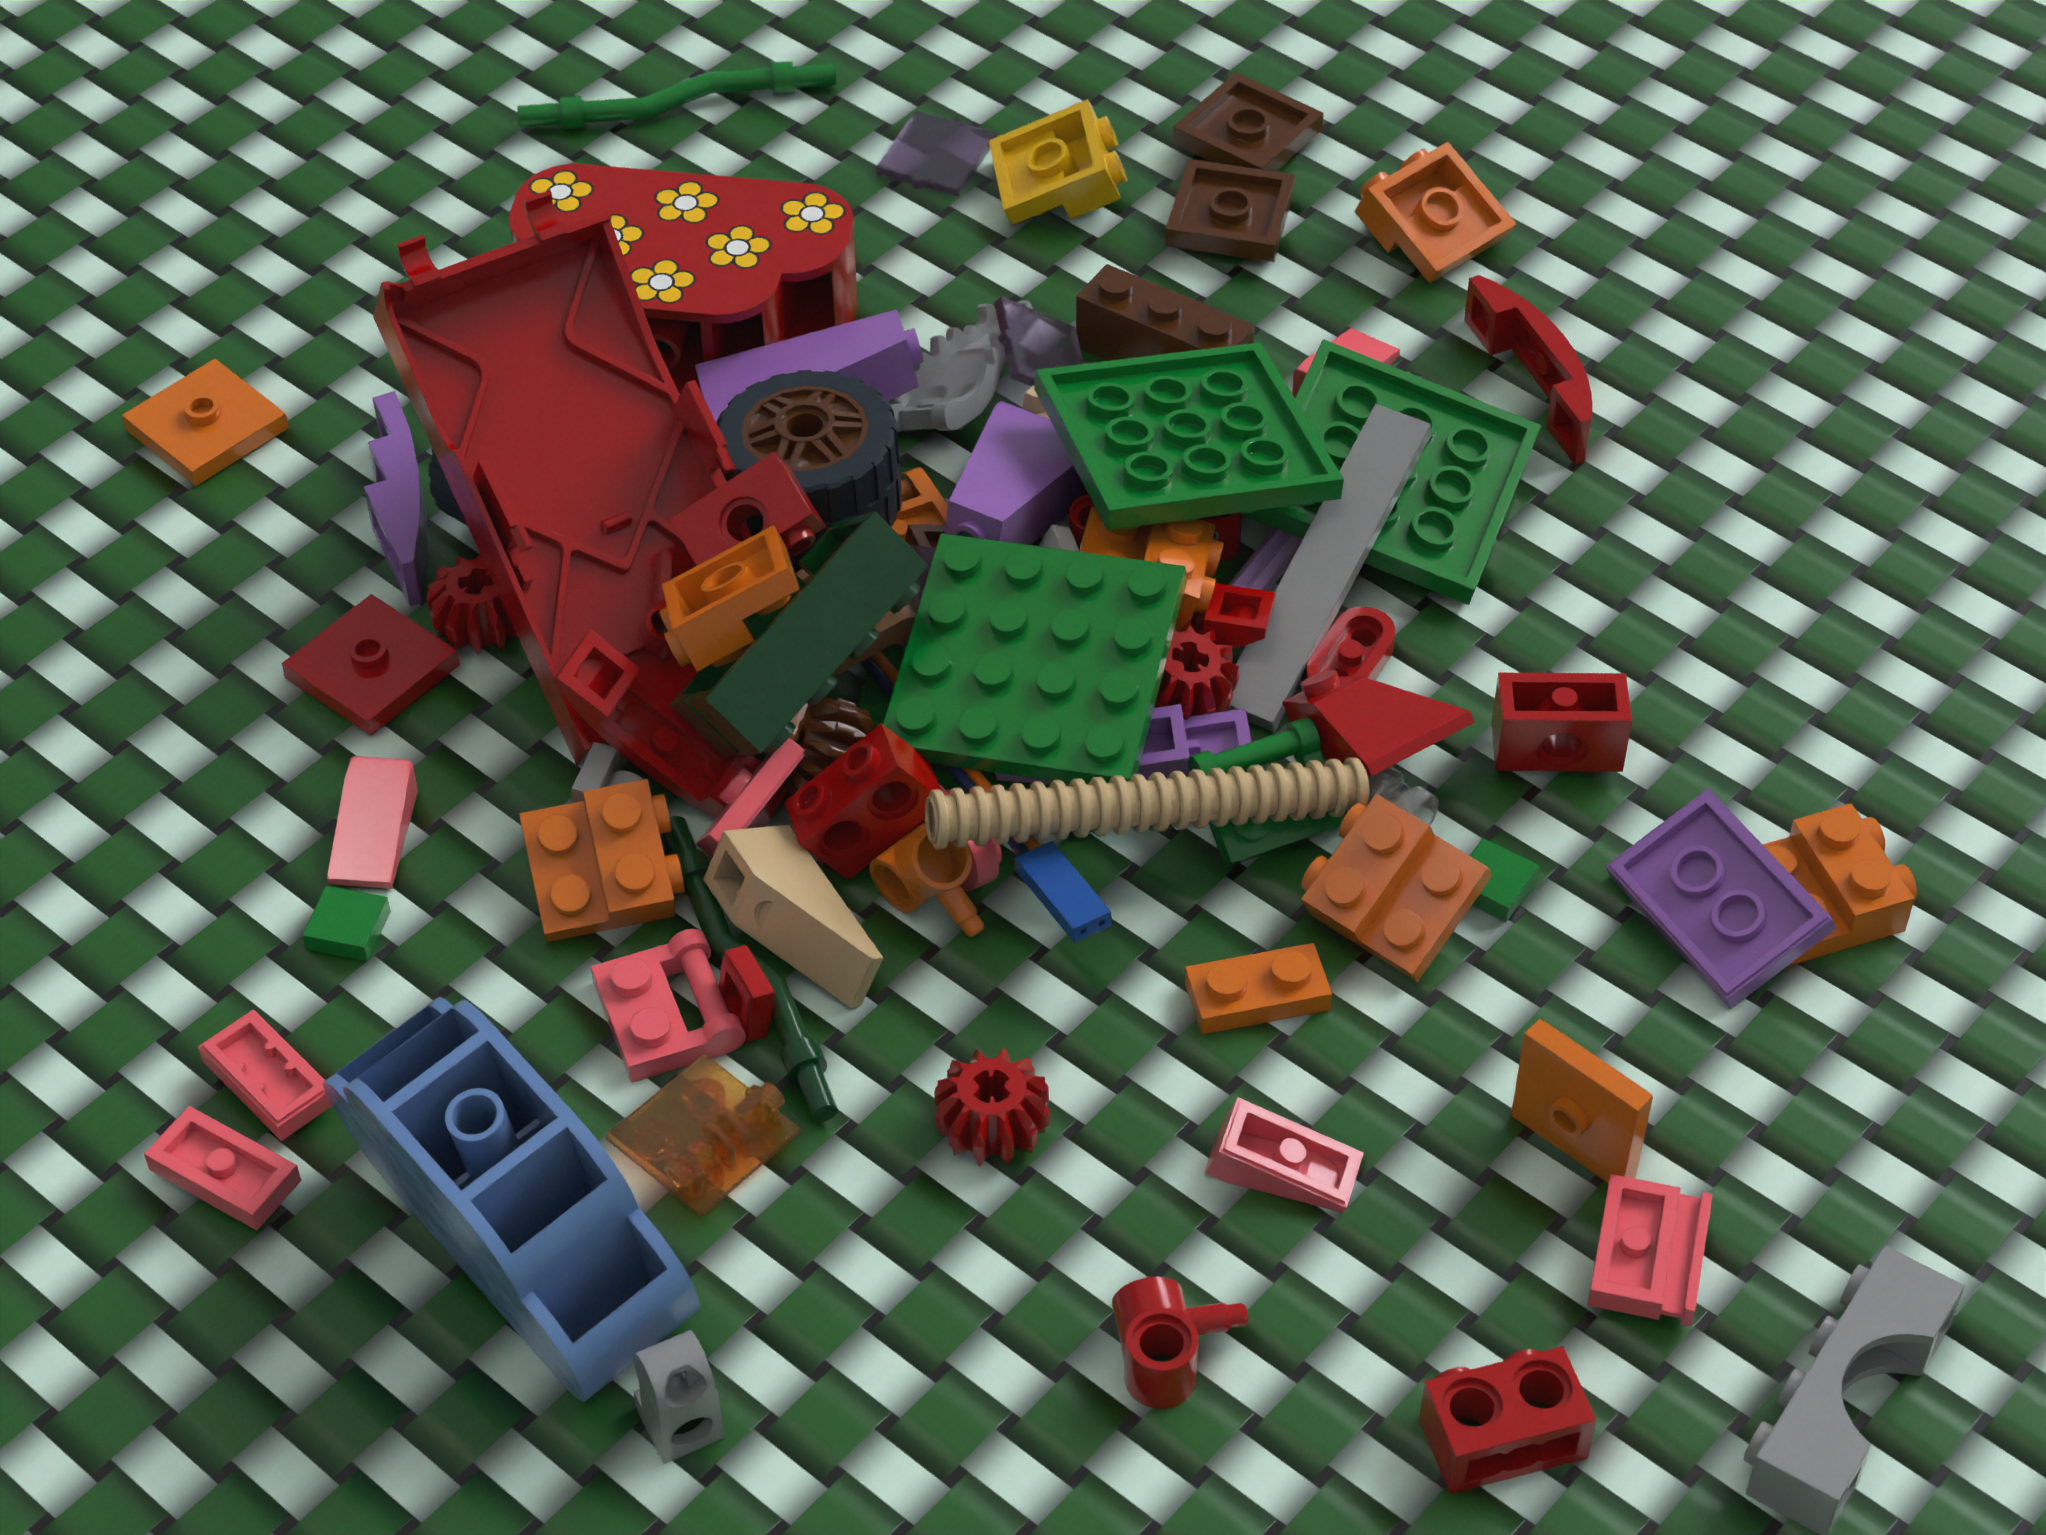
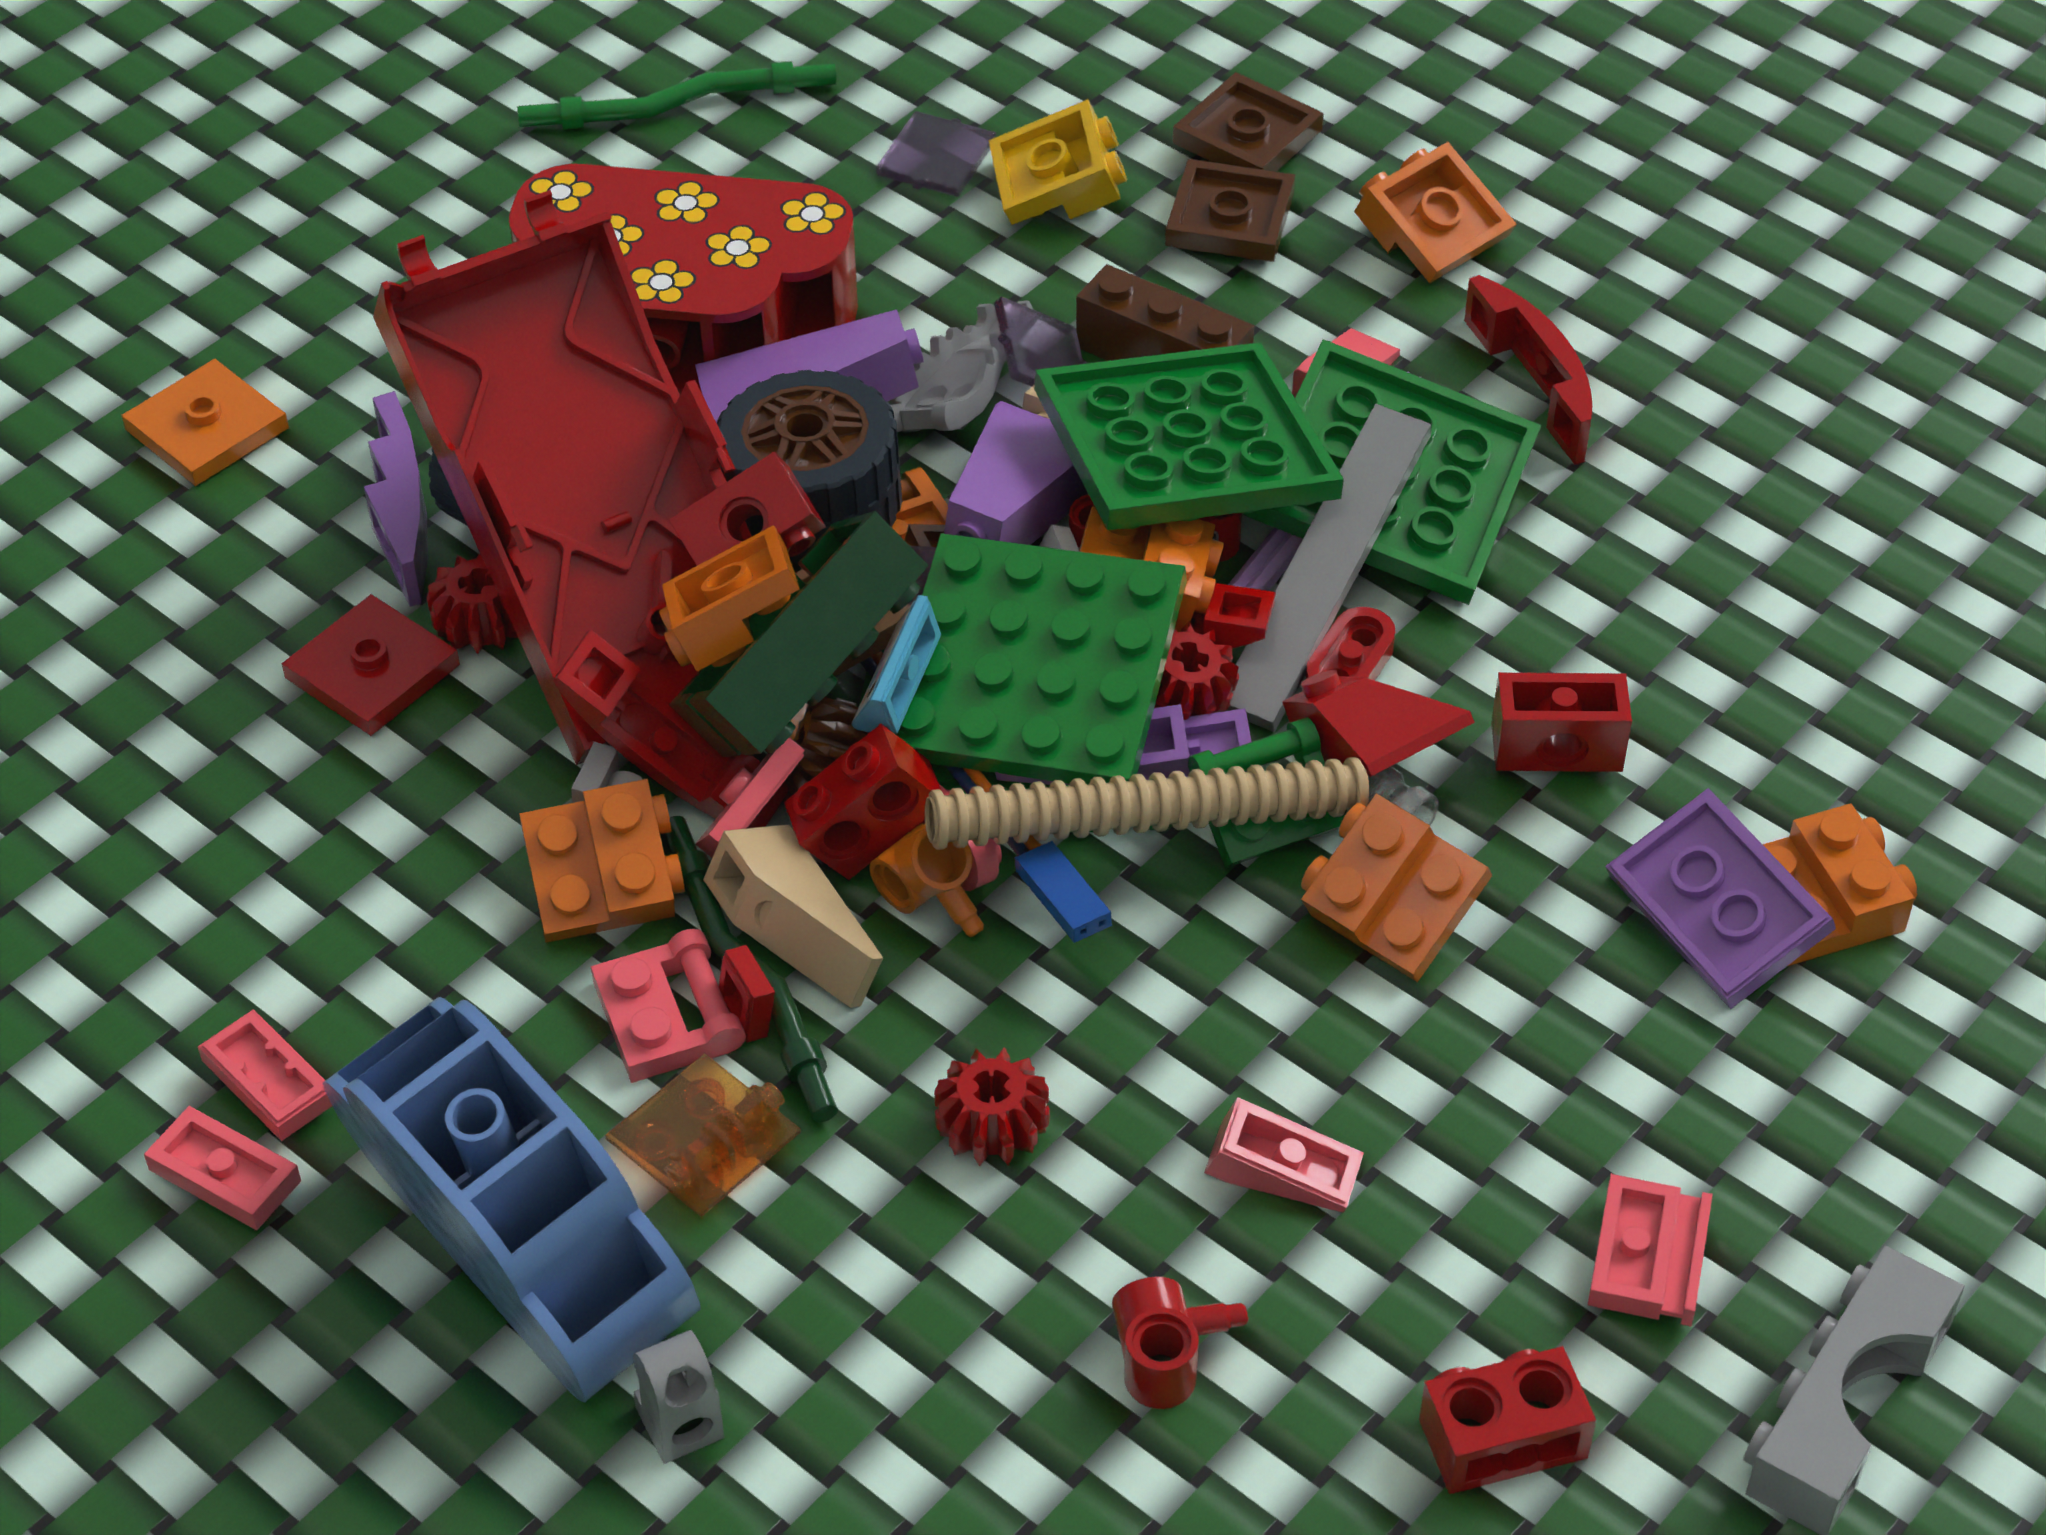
green tile [302,886,391,962] -> none
coral slope [327,756,418,889] -> none
orange plate [1185,943,1332,1035] -> none
green tile [1469,838,1540,922] -> none
orange plate [1511,1019,1653,1184] -> none
none -> medium azure slope [852,595,941,734]

